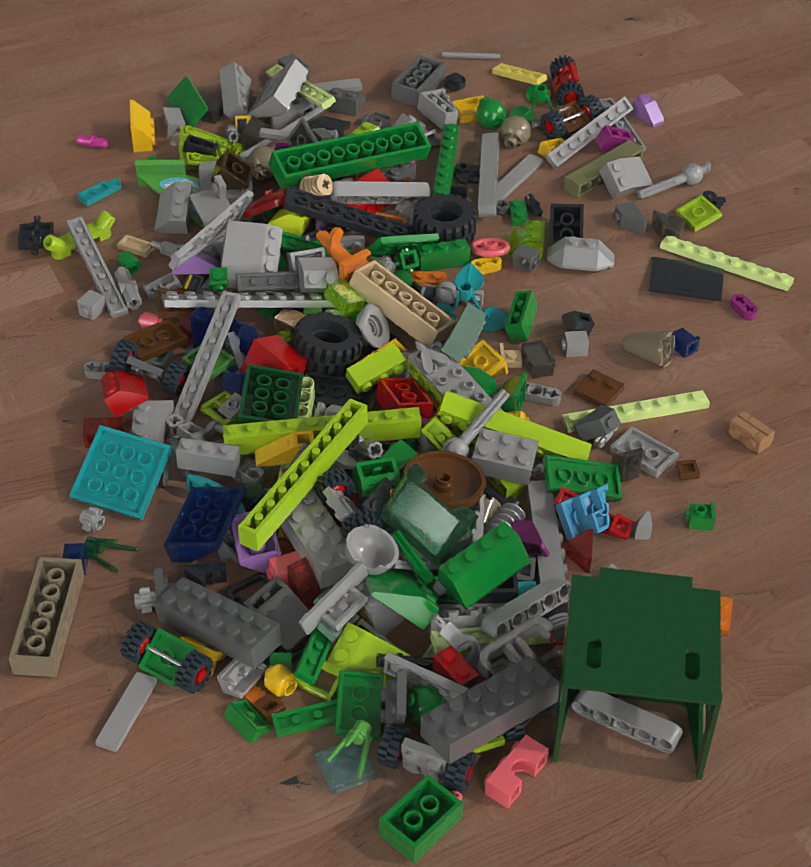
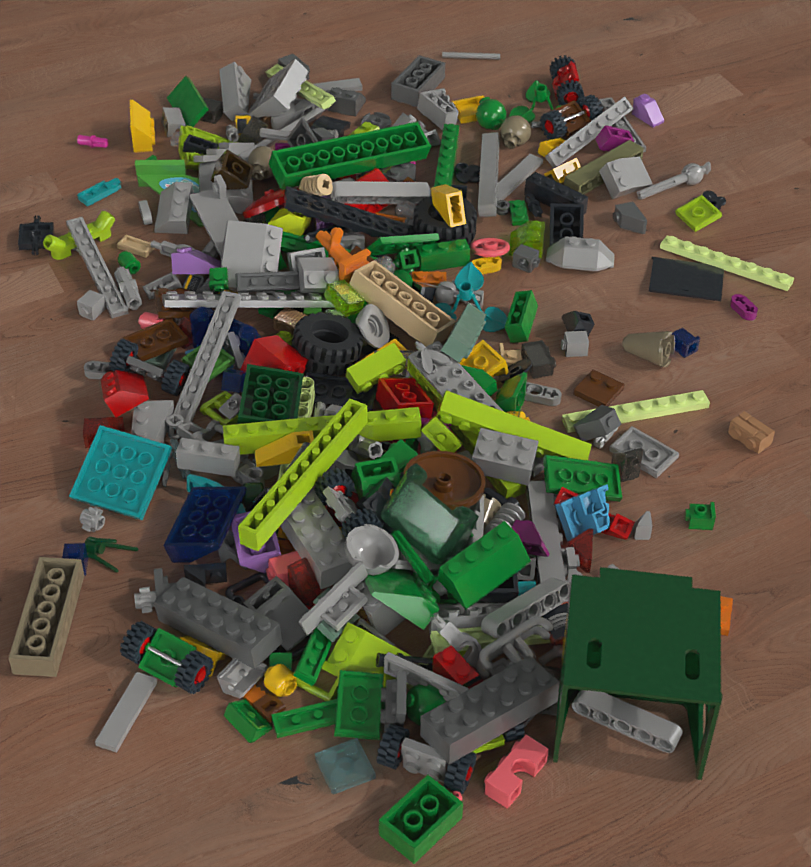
light grey wing [168,190,254,270] -> none
bright green plant [327,720,373,779] -> none
light grey piece [442,388,510,458] -> none
black plate [444,72,466,91] -> none
light yellow tile [492,63,547,85] -> none
clear smoke slope [651,210,686,240] -> none
reddish brown plate [675,460,700,480] -> none
none -> light grey beam [138,200,152,225]
none -> light grey slope [194,143,254,162]
none -> yellow slope [430,184,466,228]
none -> black dish [499,359,532,383]
none -> black brick [524,172,588,214]
none -> panel [544,158,581,183]
none -> light grey plate [564,547,583,584]

